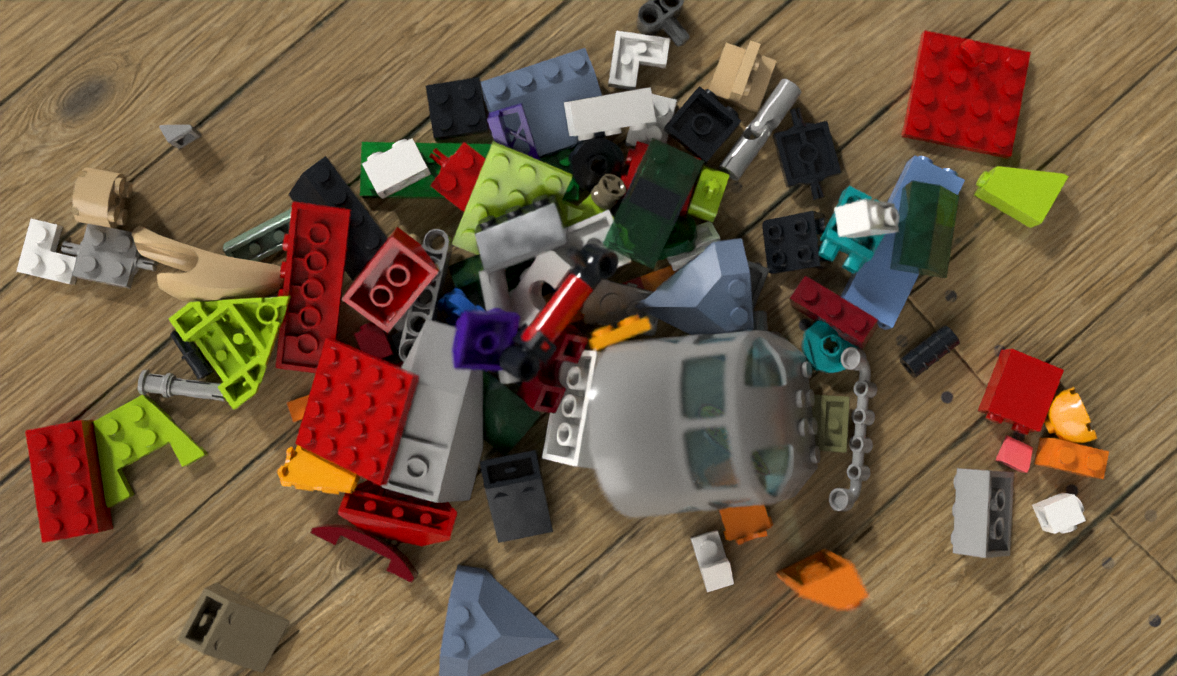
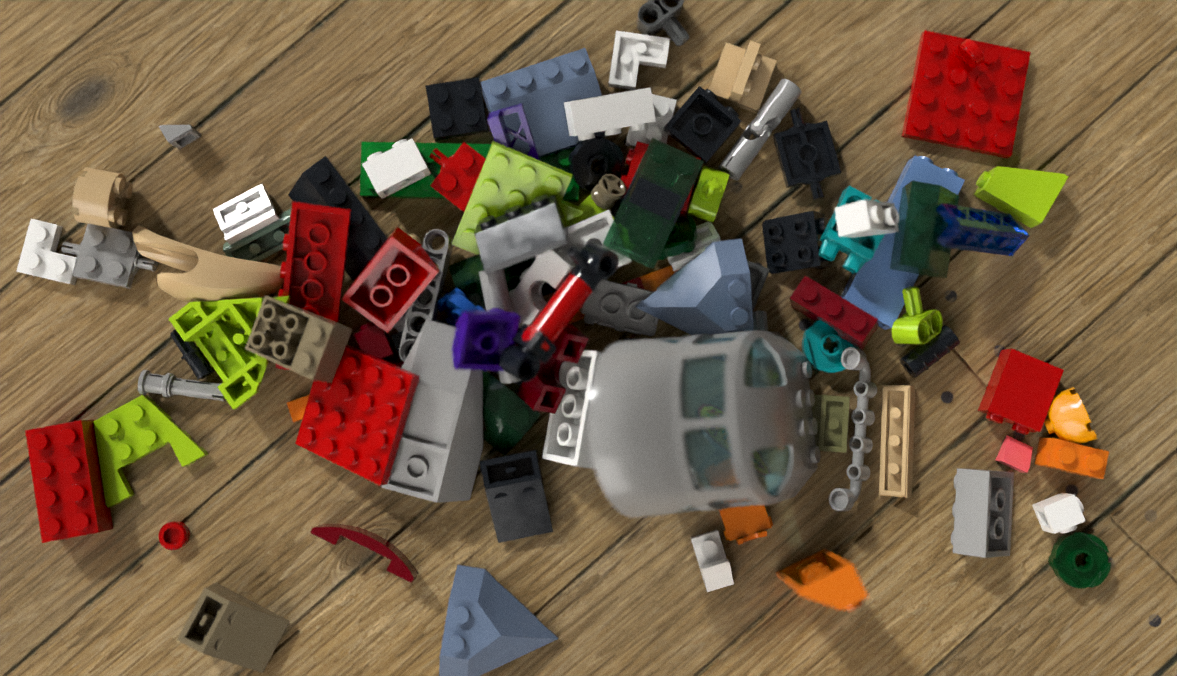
light orange piece [277,445,360,495] -> none
red wedge [338,480,457,546] -> none
light orange plate [587,315,651,351] -> none
none -> red tile [158,521,190,550]
none -> white plate [213,184,279,245]
none -> dark tan slope [245,295,352,383]
none -> tan slope [879,385,915,498]
none -> lime beam [892,286,943,344]
none -> clear blue fence [936,203,1030,256]
none -> dark green plate [1048,531,1111,589]

